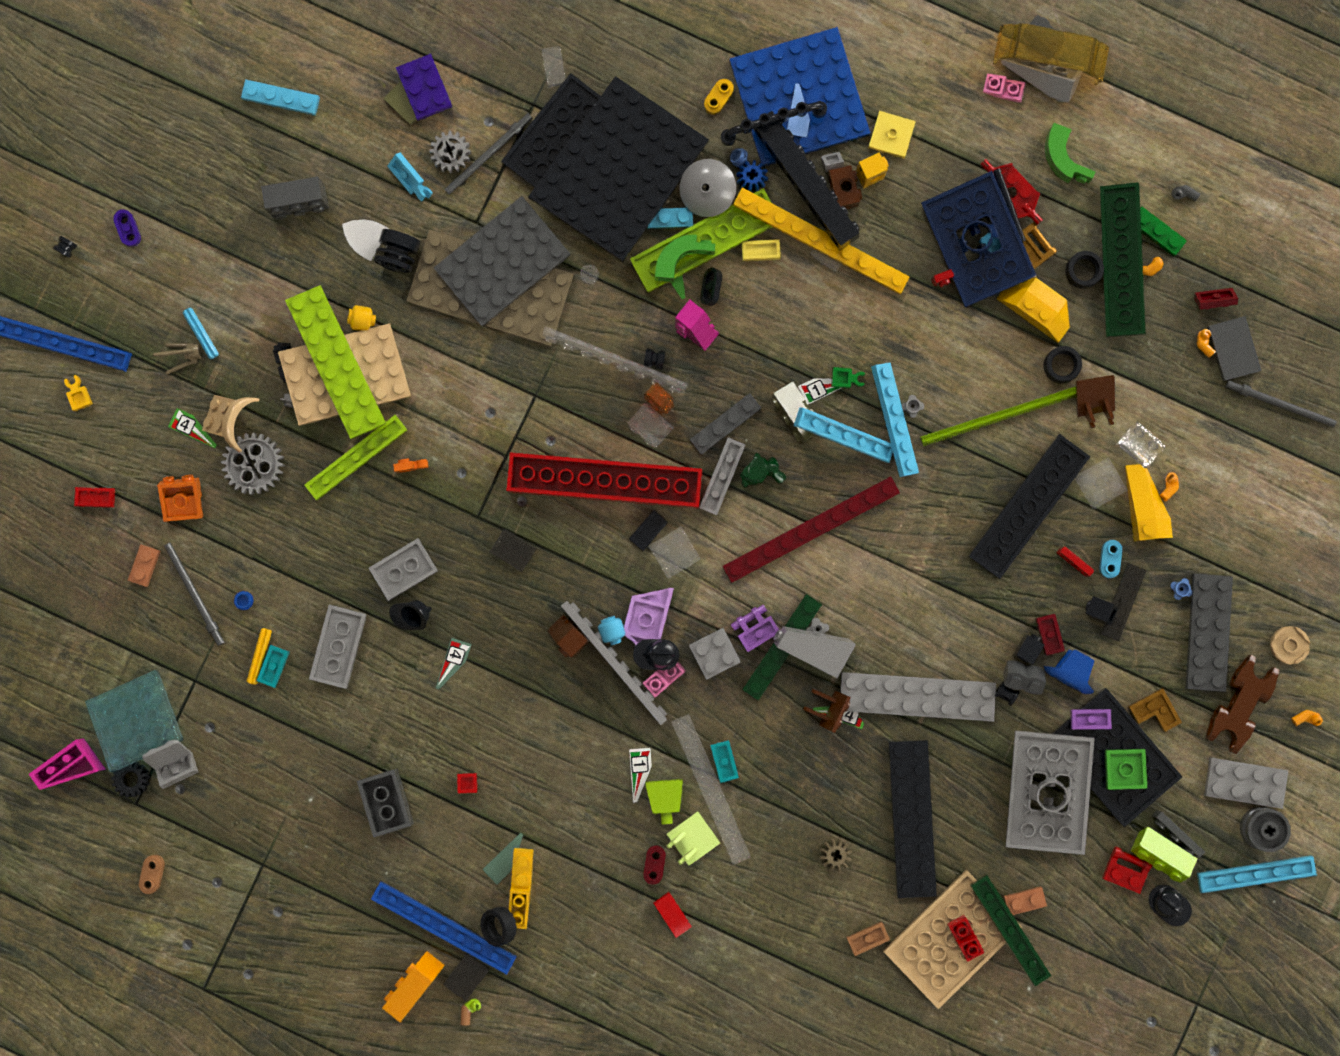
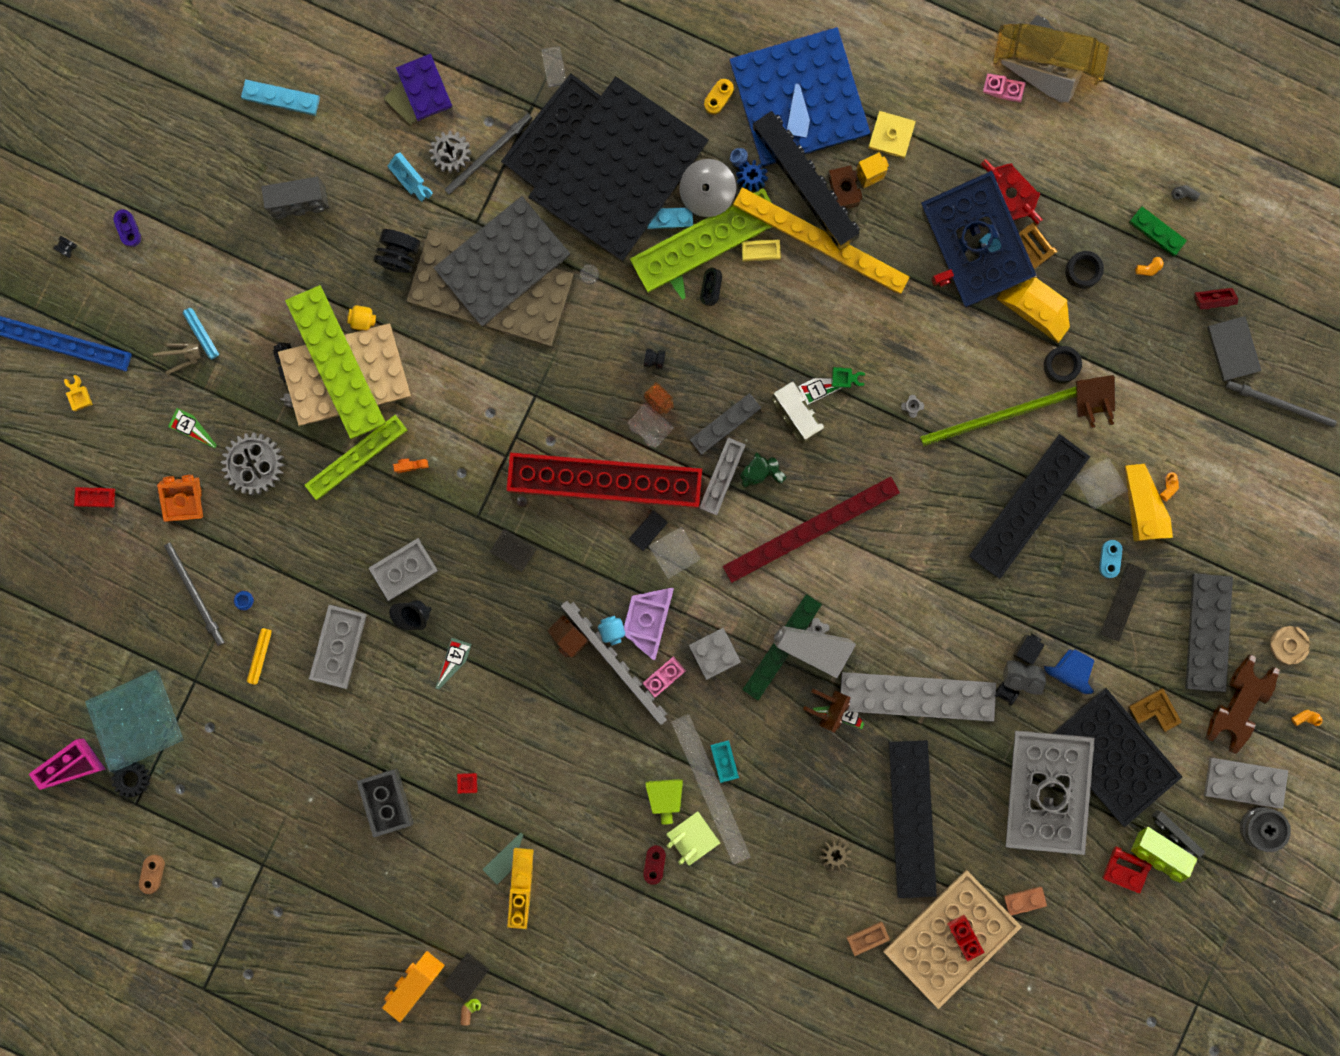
nougat plate [128,544,160,587] -> none
light grey bracket [142,740,199,789] -> none
tan piece [202,395,260,452] -> none
teal plate [257,645,290,688] -> none
white sticker [342,219,389,261] -> none
blue plate [371,881,517,975] -> none
black tyre [480,906,517,946] -> none
clear plate [543,326,688,394] -> none
sticker [629,748,652,803] -> none
black piece [633,639,680,670] -> none
red slope [653,892,692,938] -> none
bright green arch [655,235,715,282] -> none
dark pink wedge [675,300,719,351] -> none
black bar [721,101,827,146] -> none
medium lavender plate [731,605,779,652] -> none
medium azure tile [794,407,893,463] -> none
light grey plate [821,152,845,172] -> none
medium azure plate [871,363,919,477] -> none
dark green plate [970,875,1052,986] -> none
black bar [993,169,1026,242] -> none
dark red plate [1035,614,1065,656] -> none
bright green arch [1045,123,1095,183] -> none
red tile [1056,547,1094,577] -> none
medium lavender plate [1070,709,1112,729] -> none
black brick [1085,596,1118,626] -> none
dark green plate [1100,182,1146,338] -> none
bright green plate [1105,749,1147,790] -> none
clear bracket [1117,422,1166,469] -> none
black piece [1149,885,1192,926] -> none
medium blue plate [1170,578,1192,600] -> none
light orange arm [1197,329,1216,358] -> none
medium azure tile [1197,855,1317,893] -> none

